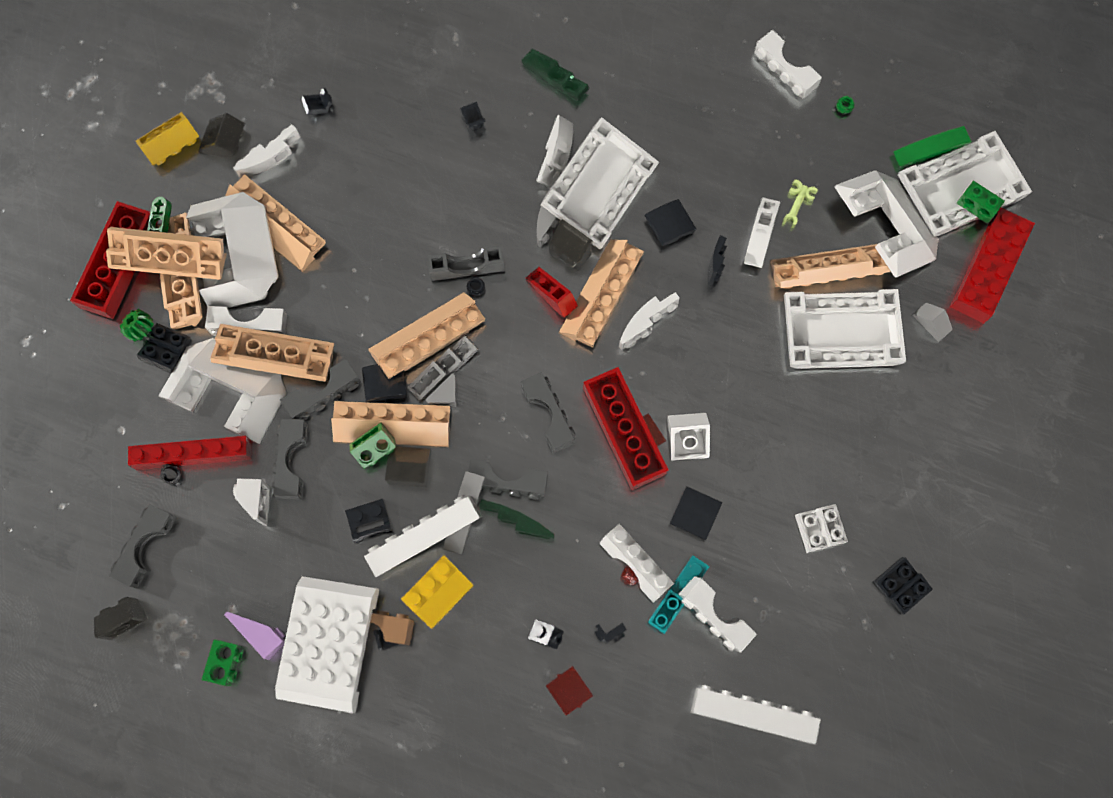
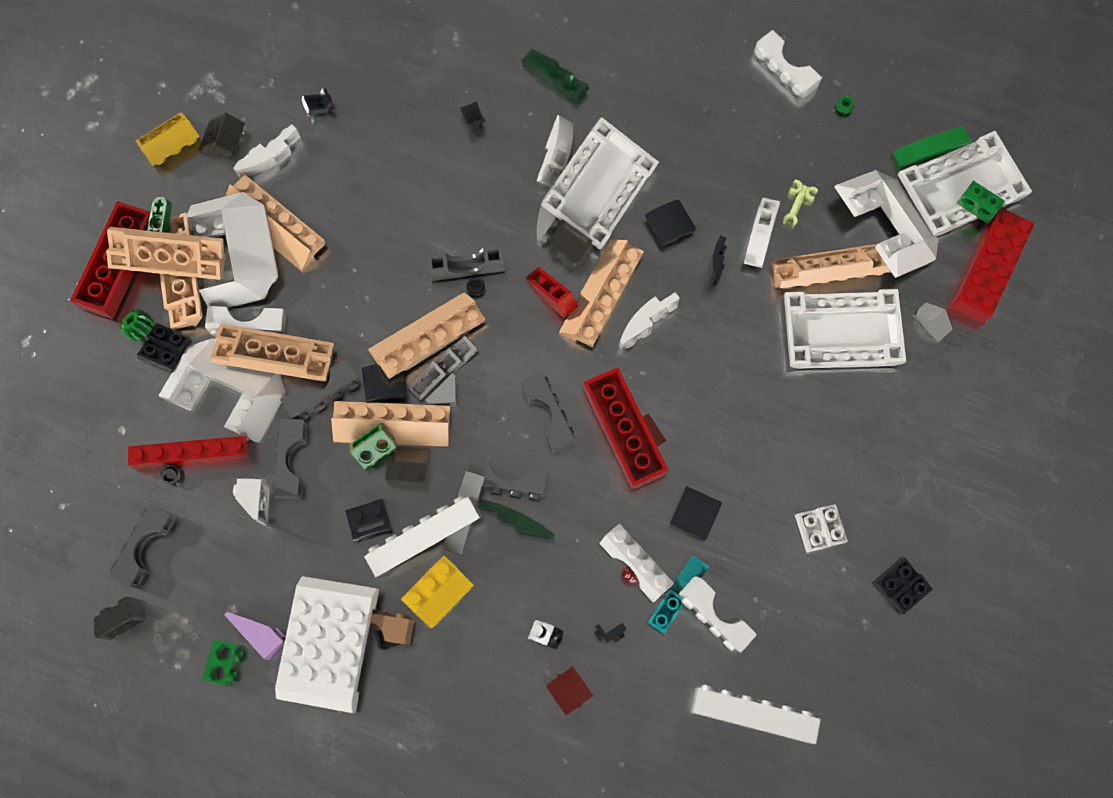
white slope [668,413,710,461] -> none

